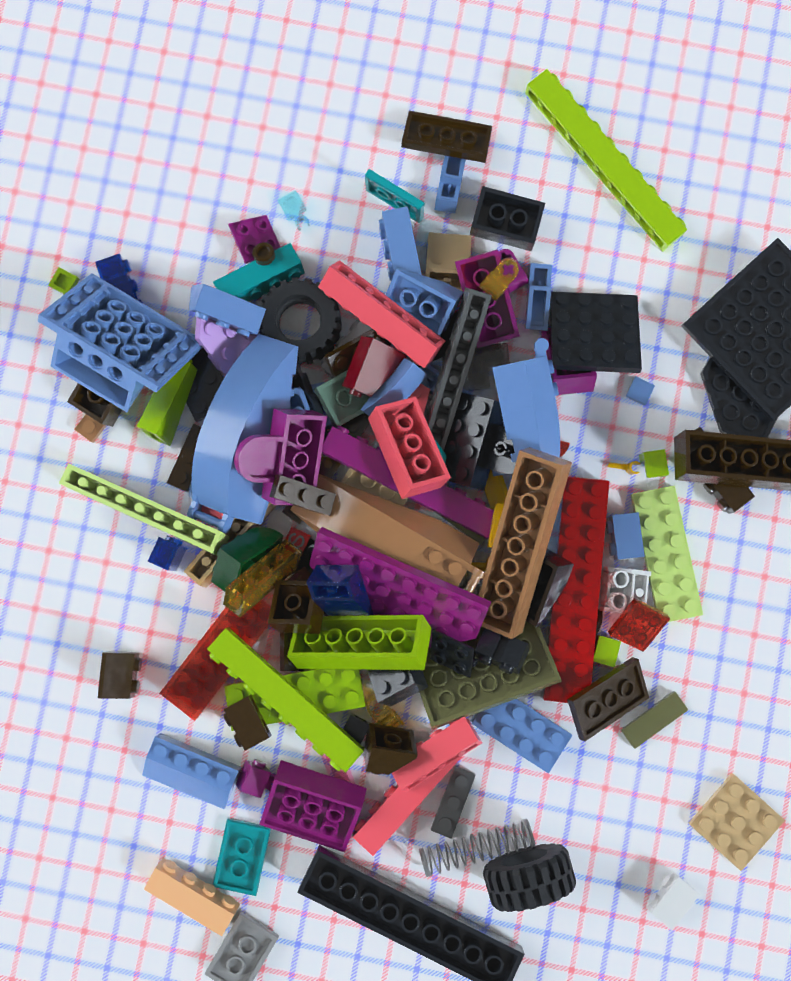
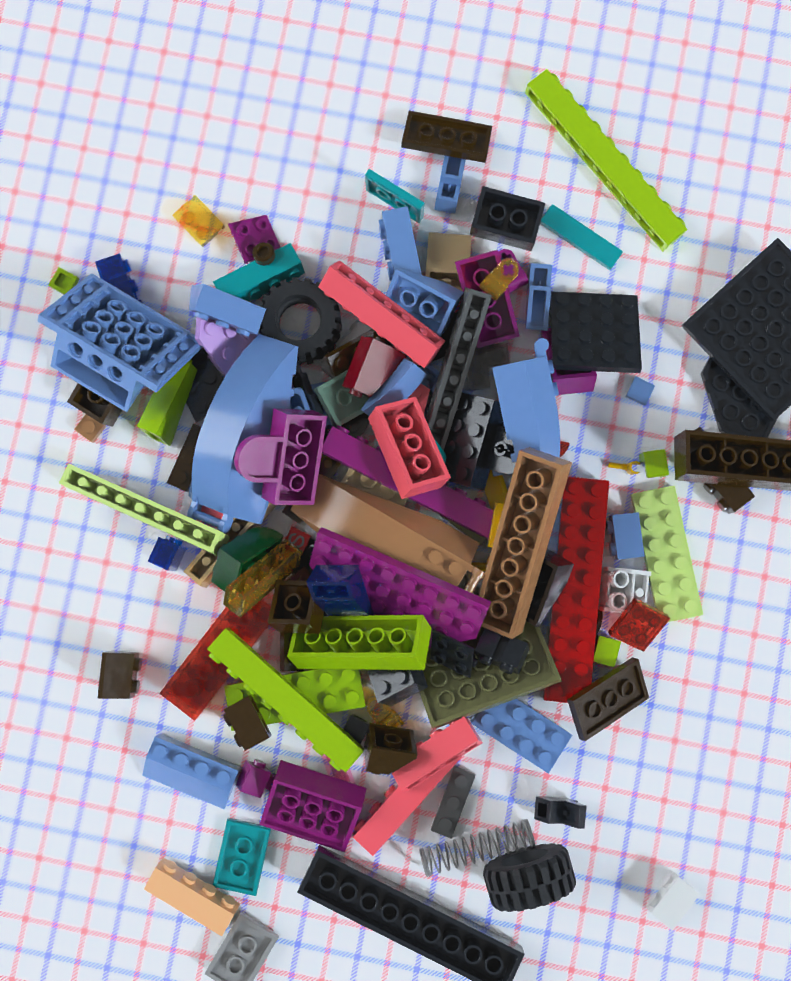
plate [269,475,336,516] -> none
clear light blue plate [277,190,310,231] -> none
olive tile [620,691,689,749] -> none
tan plate [688,773,785,871] -> none
none -> clear yellow plate [172,195,225,248]
none -> black brick [534,796,587,829]
none -> teal tile [540,204,624,270]

